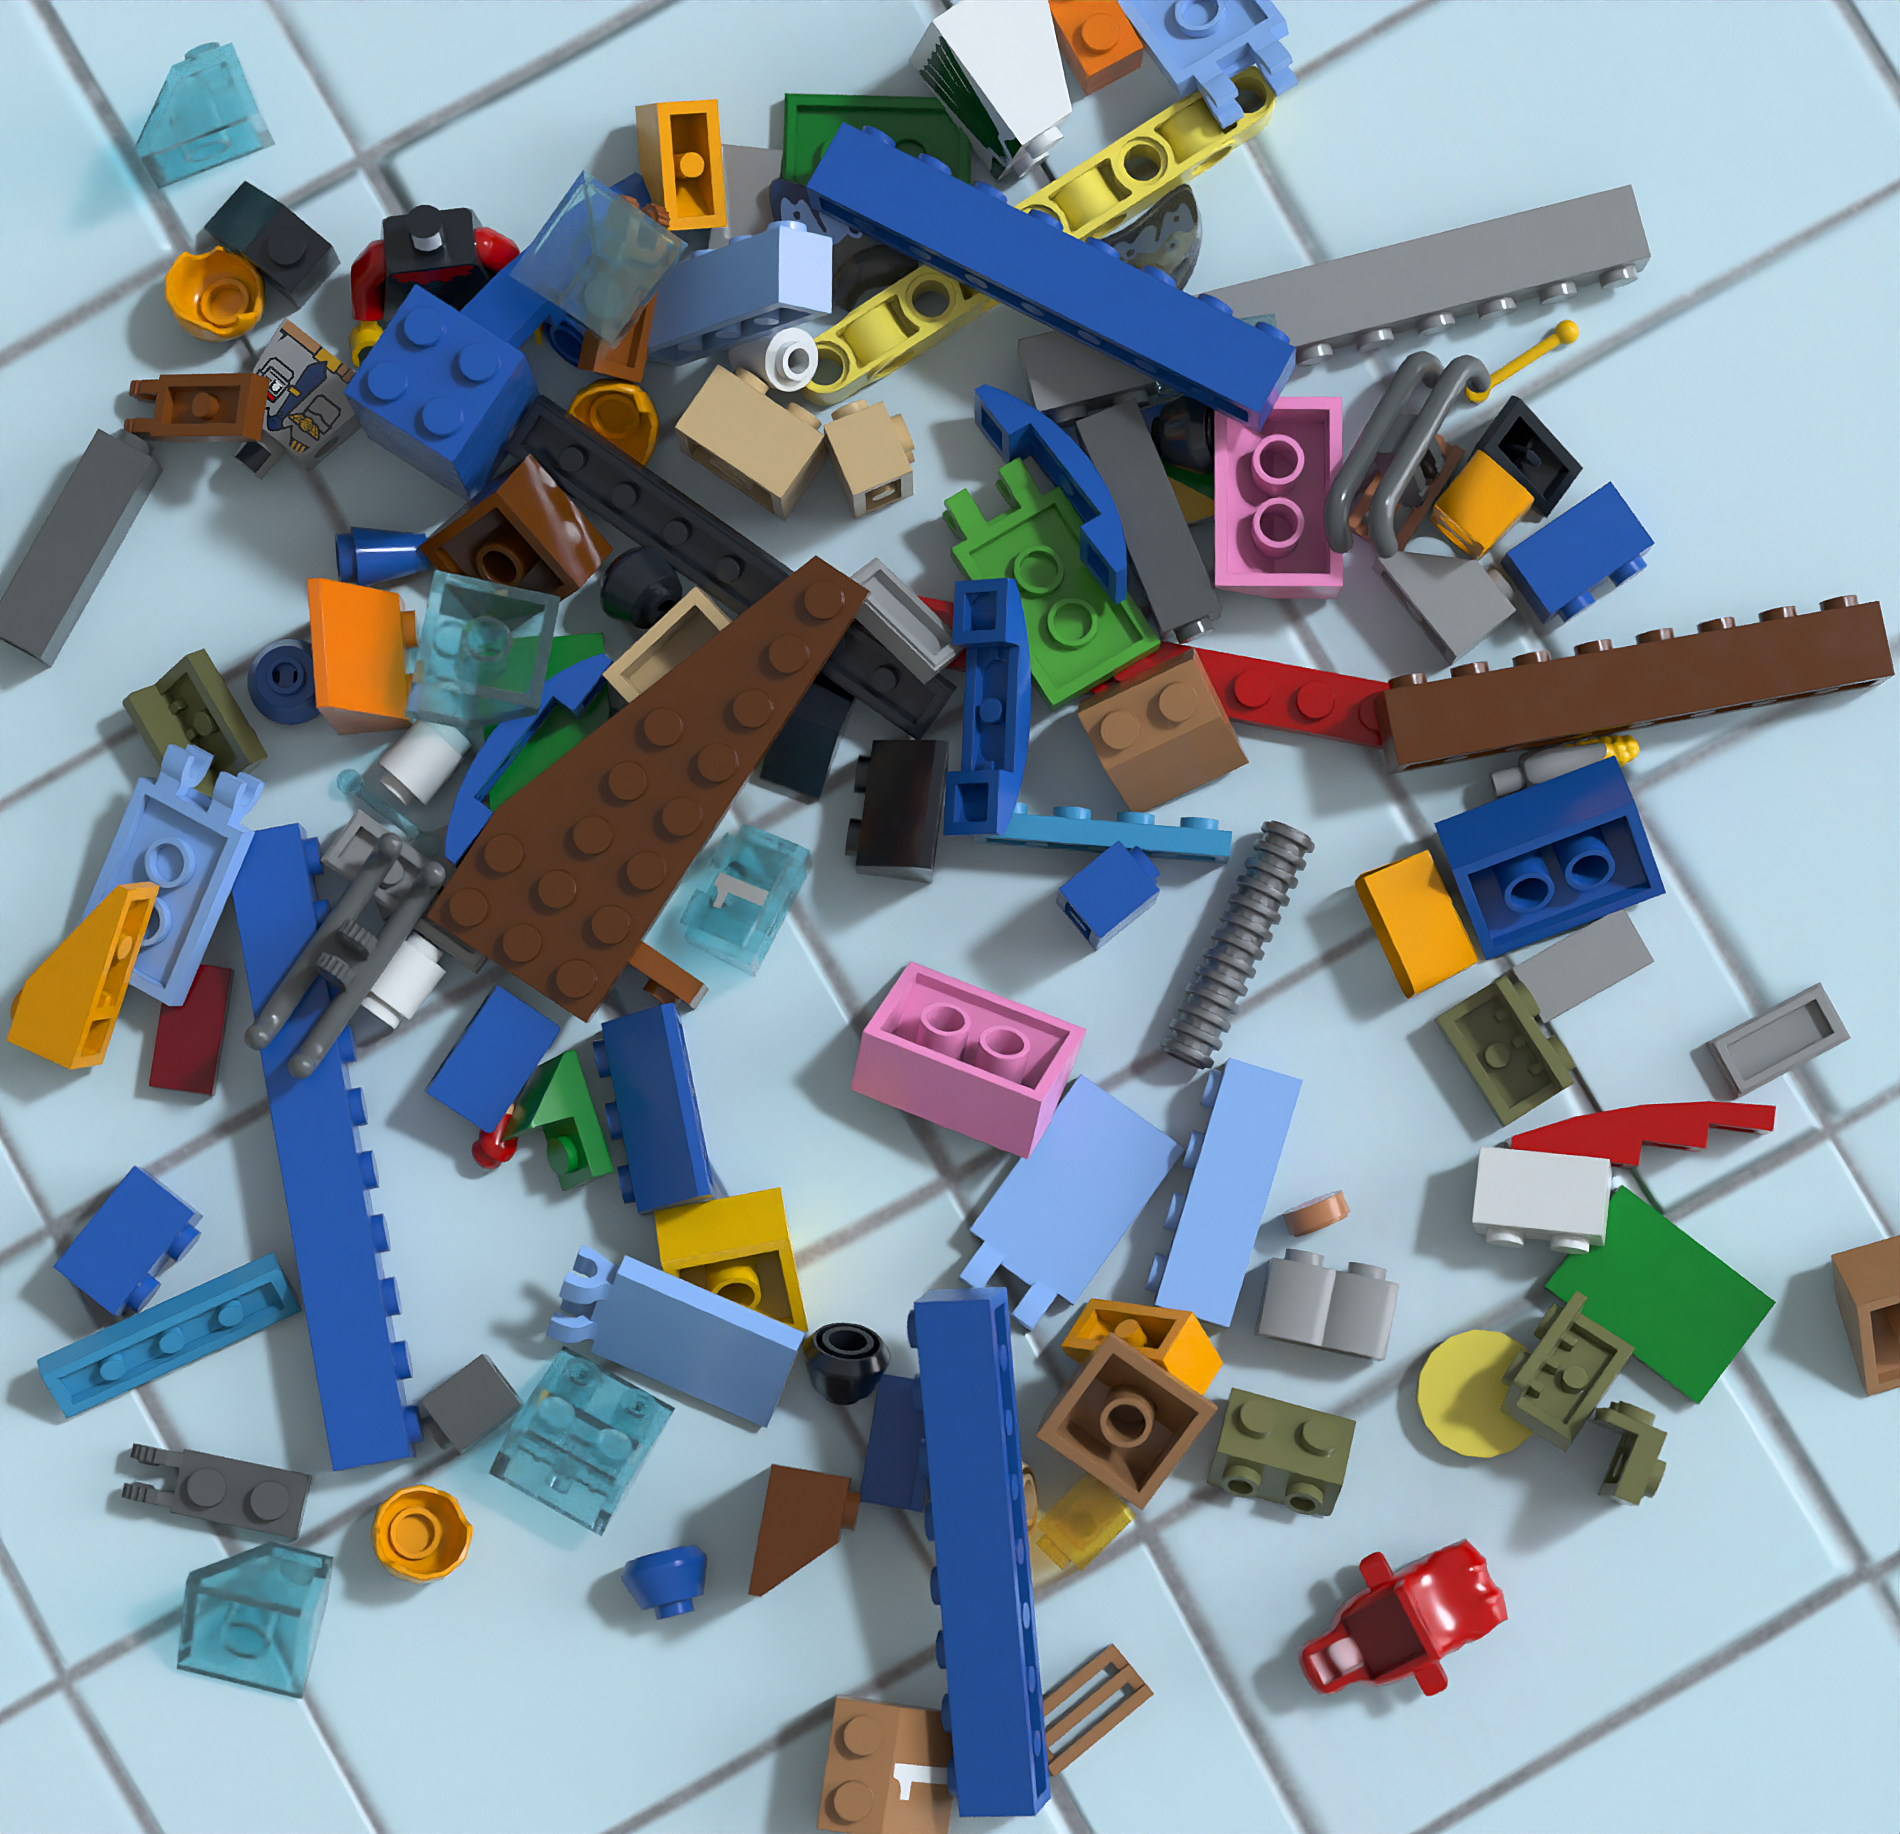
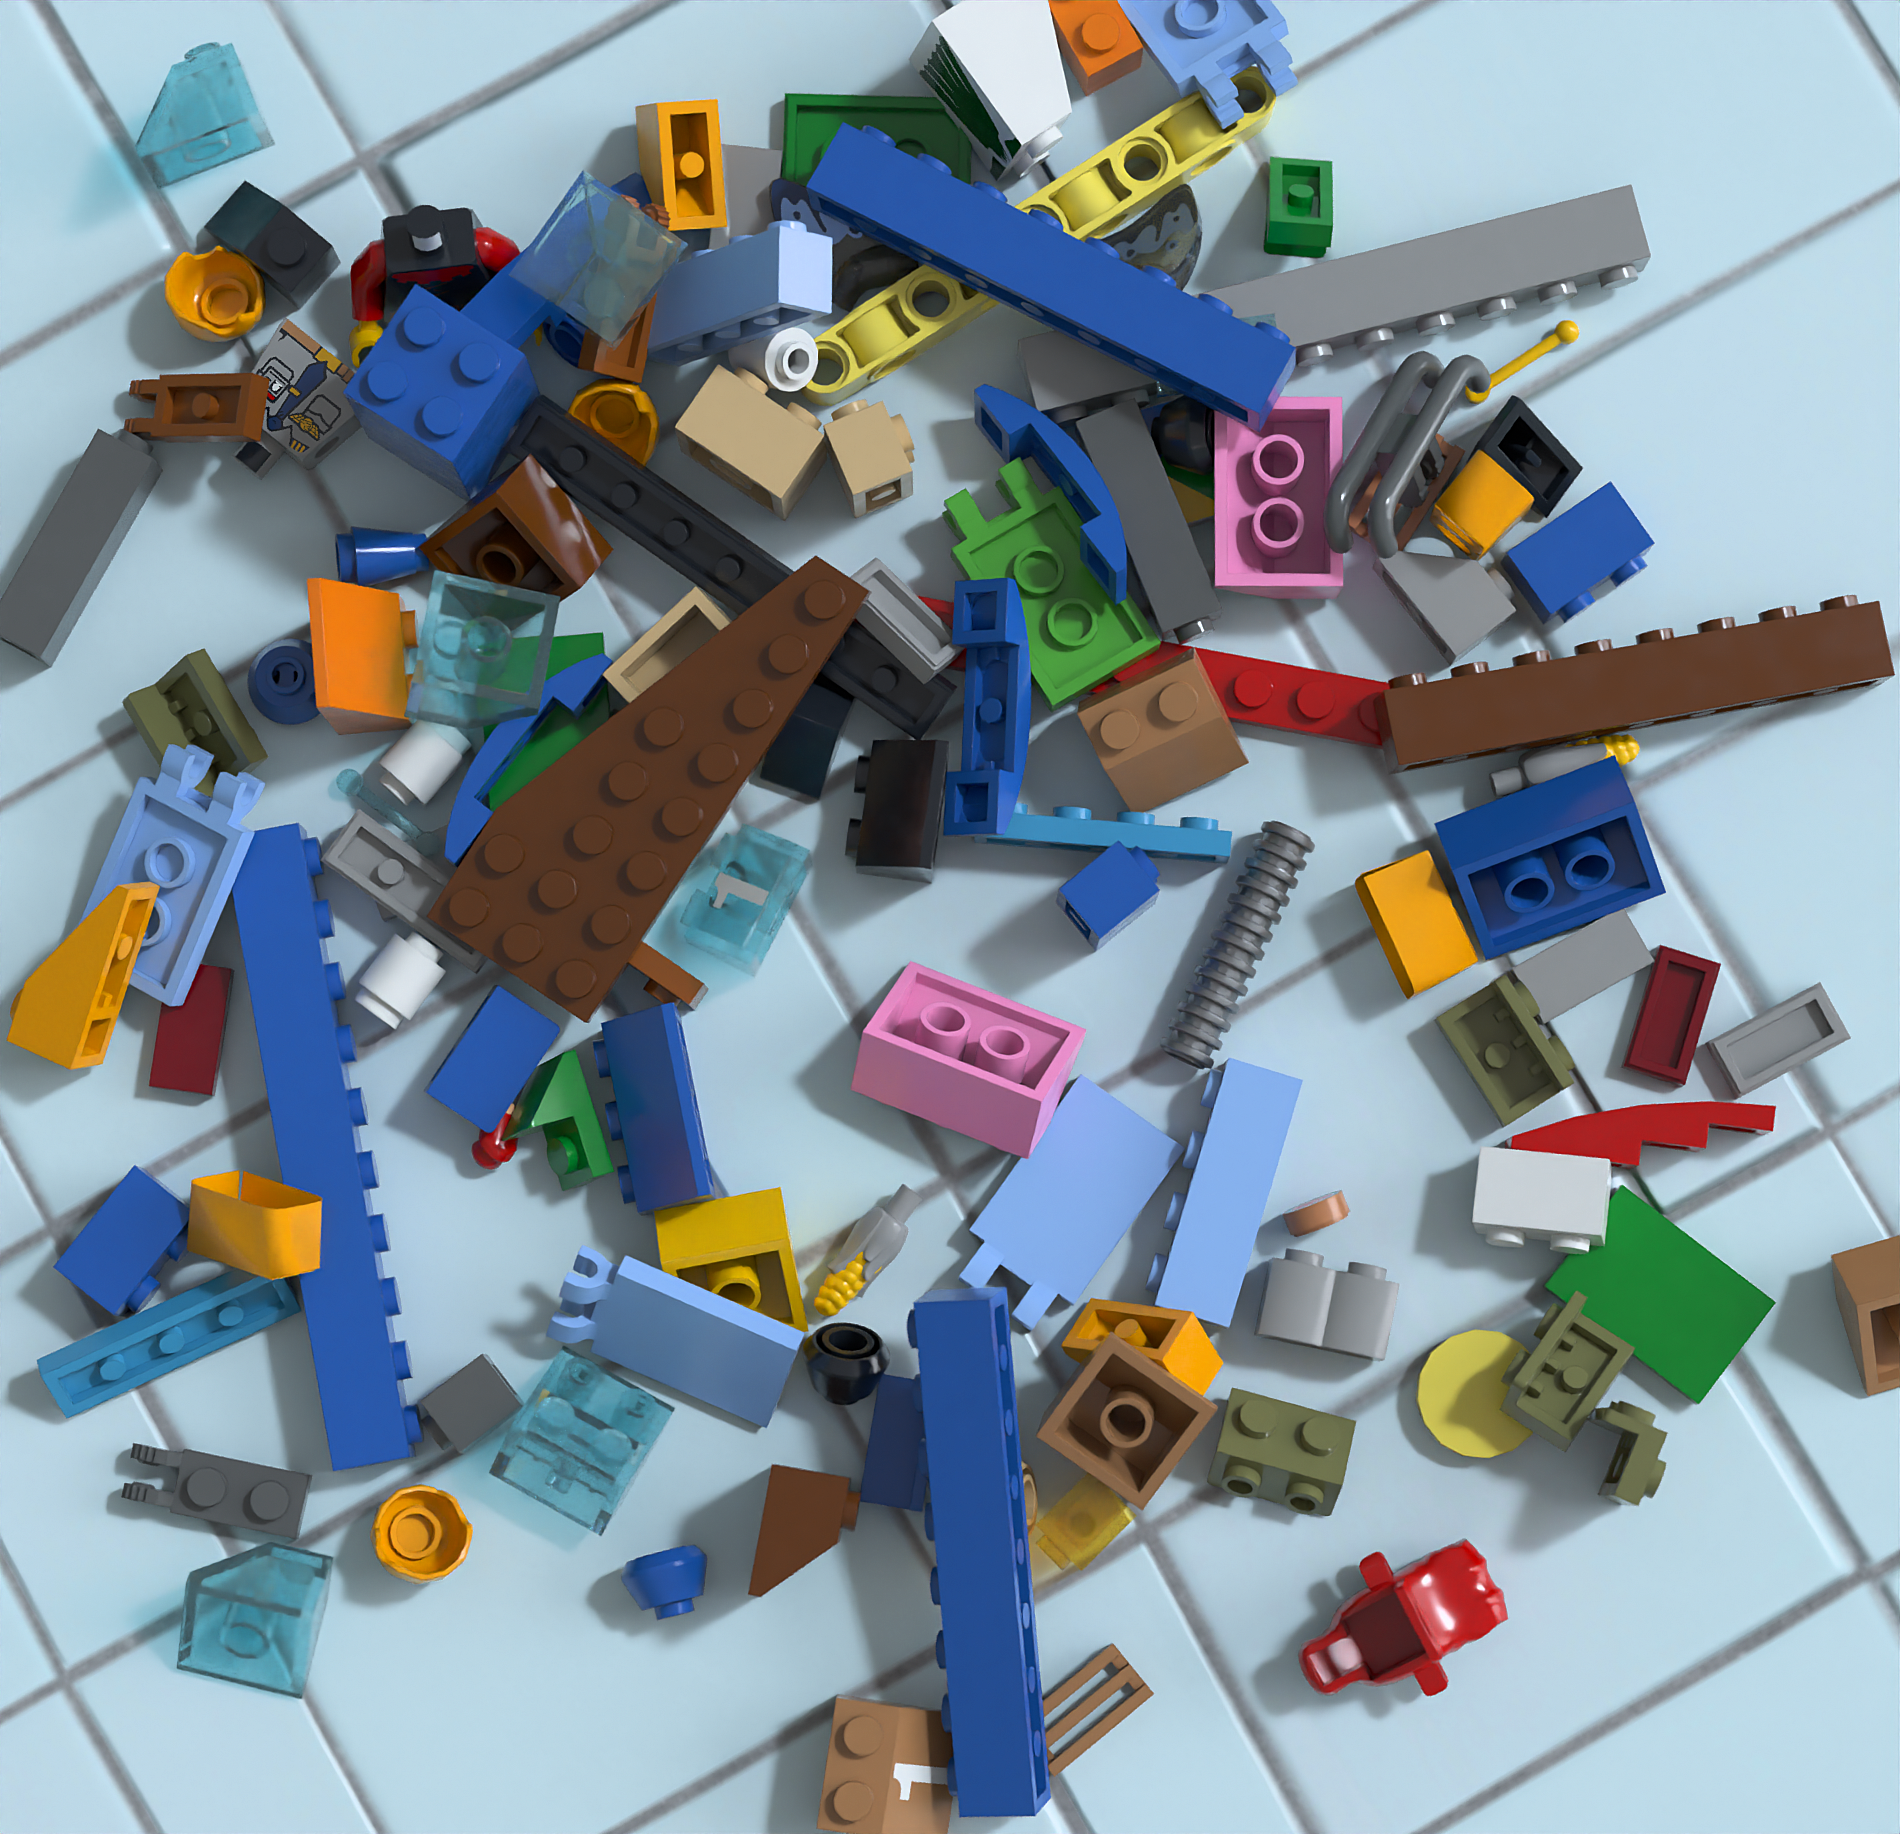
dark grey piece [245,832,446,1079] -> none
black cone [600,546,683,629] -> none
none -> light orange piece [187,1170,322,1280]
none -> light grey piece [814,1184,923,1317]
none -> green slope [1263,157,1333,258]
none -> dark red tile [1621,945,1721,1087]

